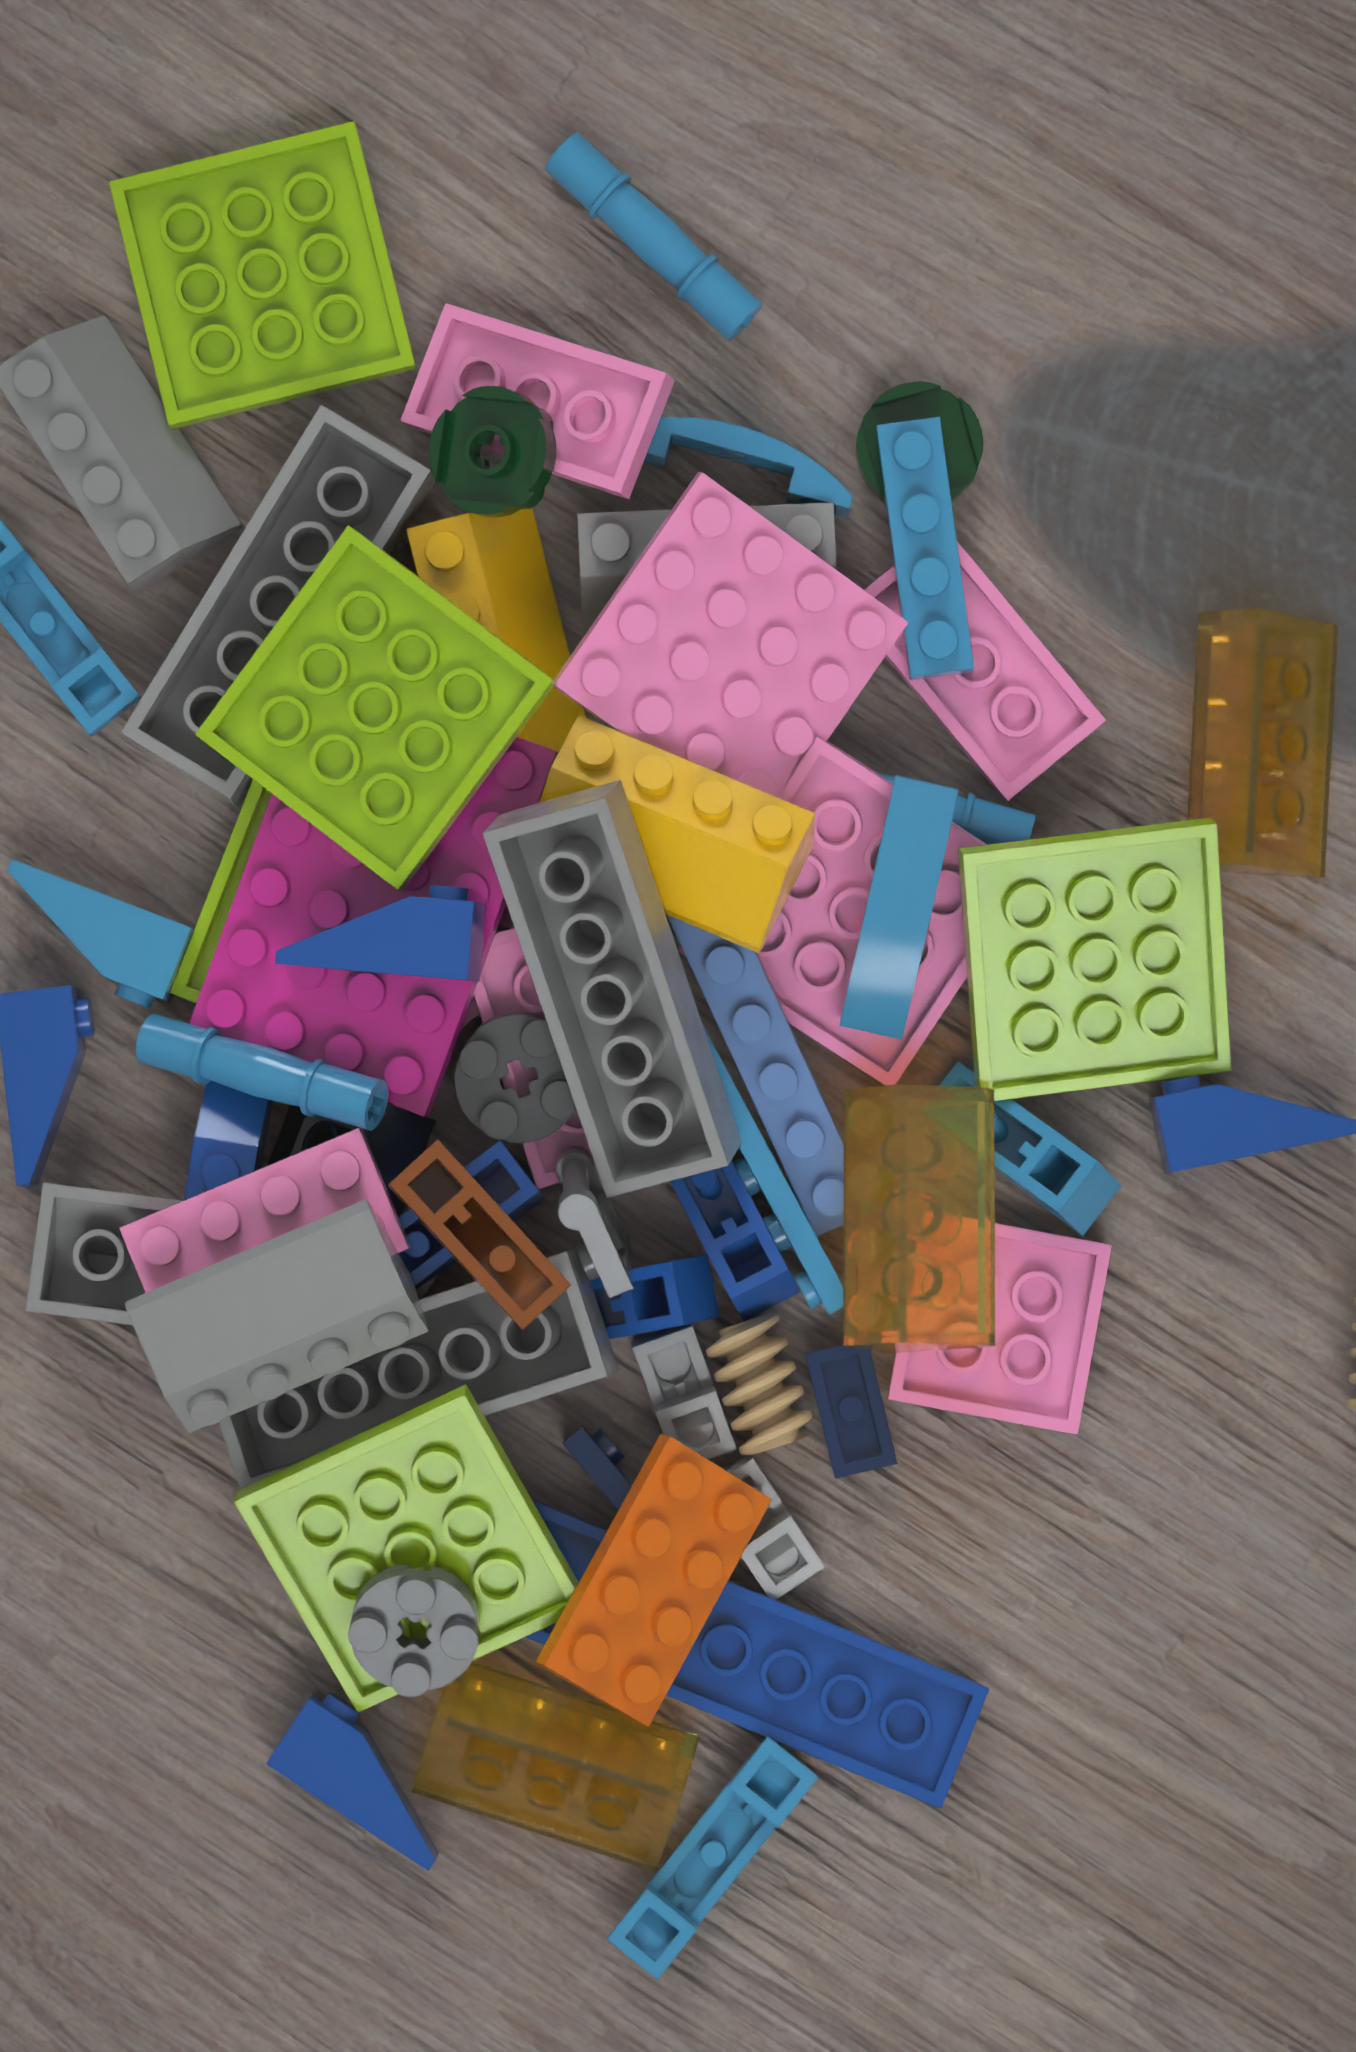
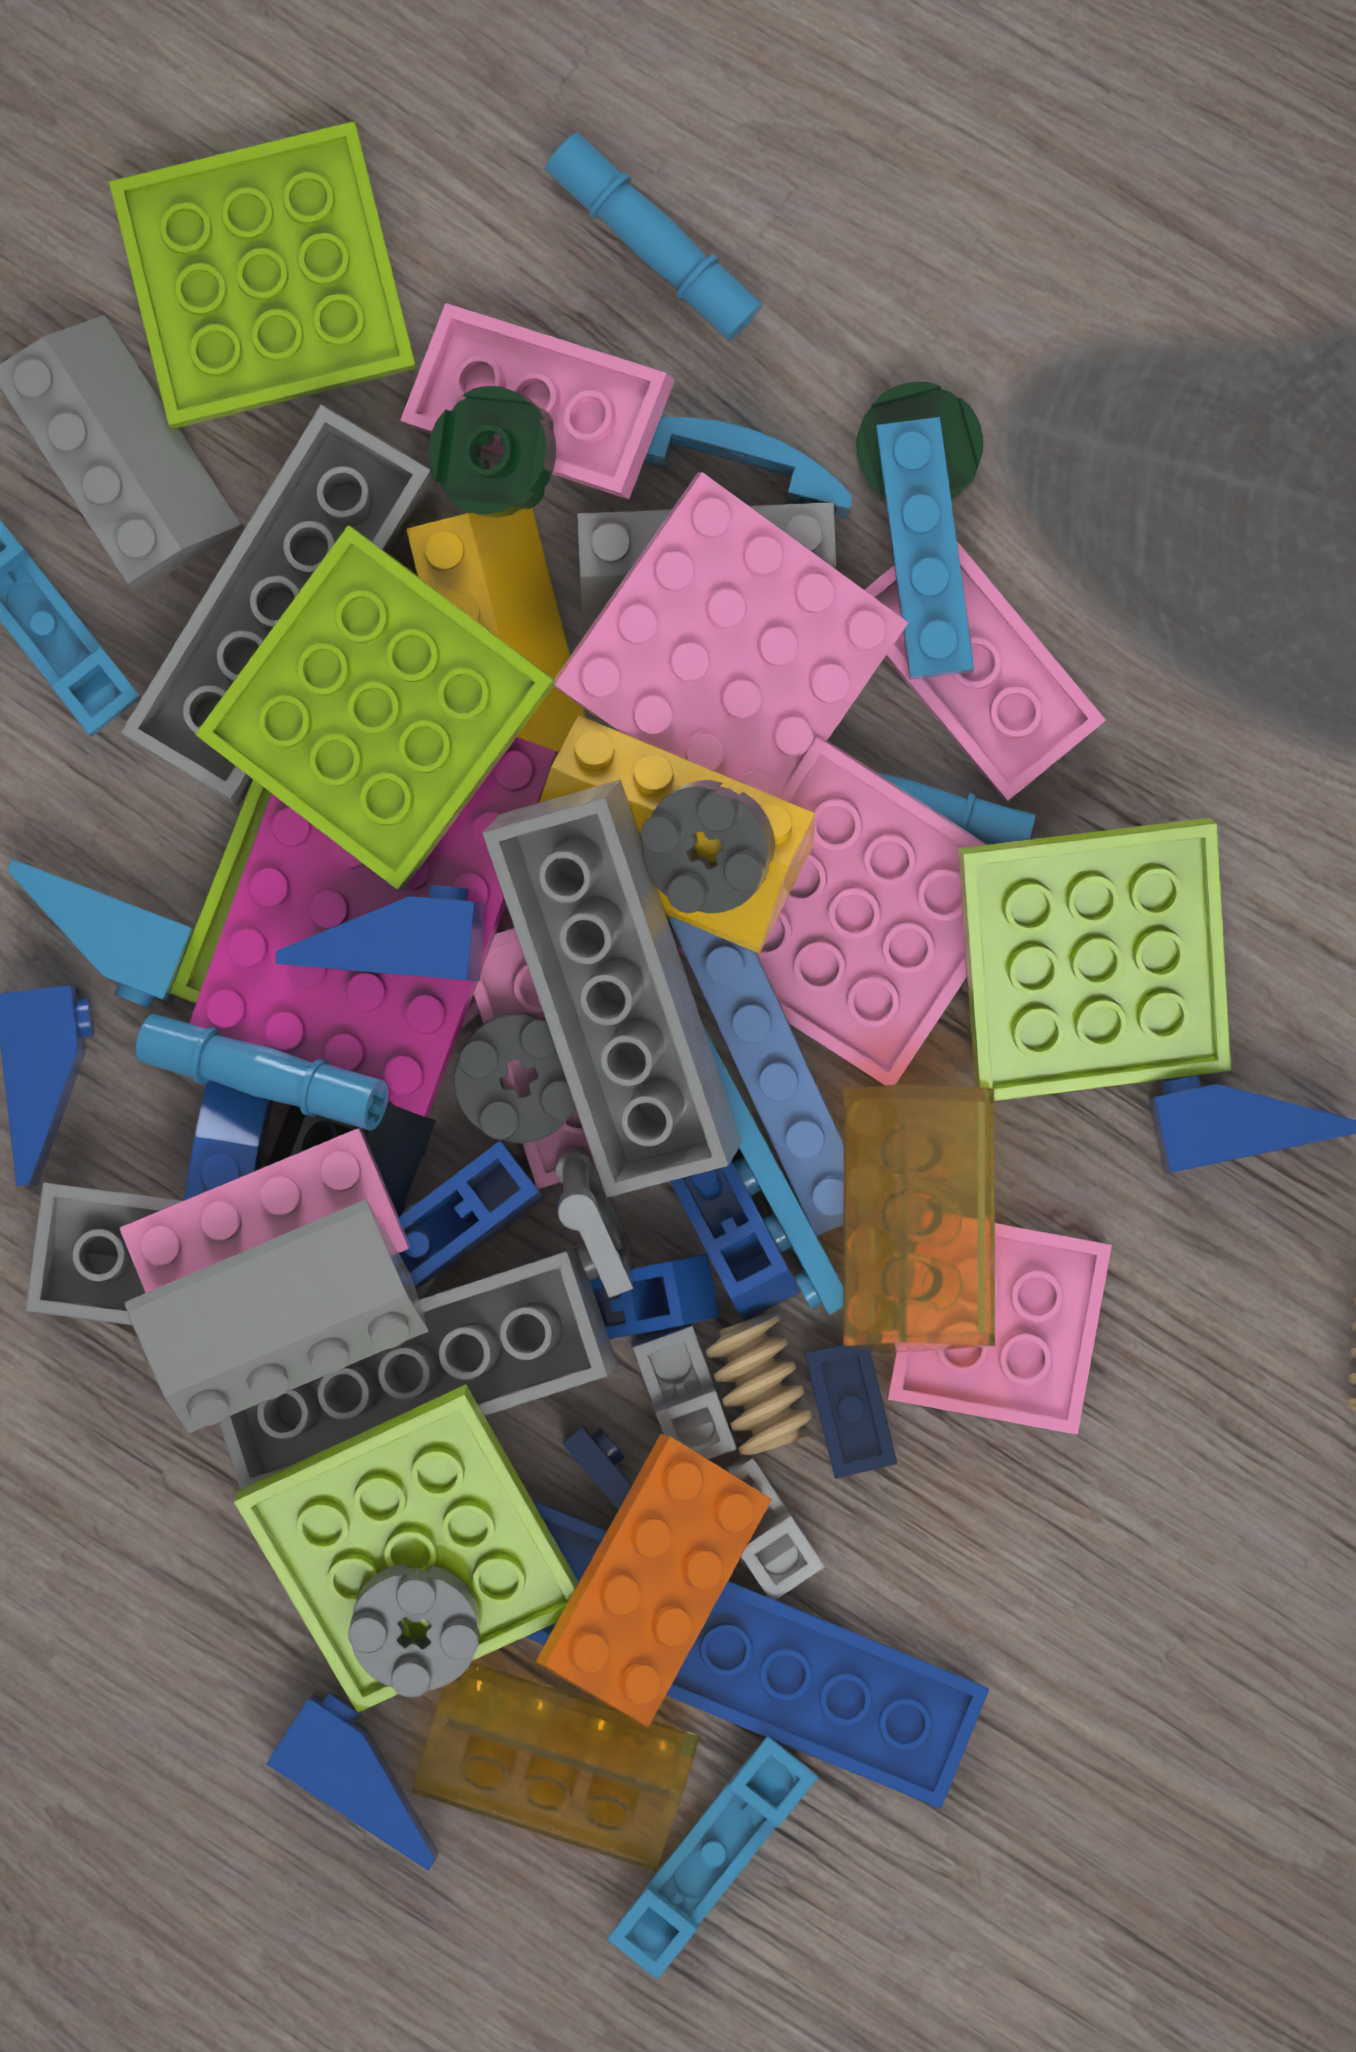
dark orange slope [388,1139,571,1330] -> none
dark azure slope [839,775,959,1040] -> none
dark azure slope [919,1061,1122,1236] -> none
clear yellow slope [1187,608,1338,878] -> none
none -> dark grey plate [641,780,775,913]

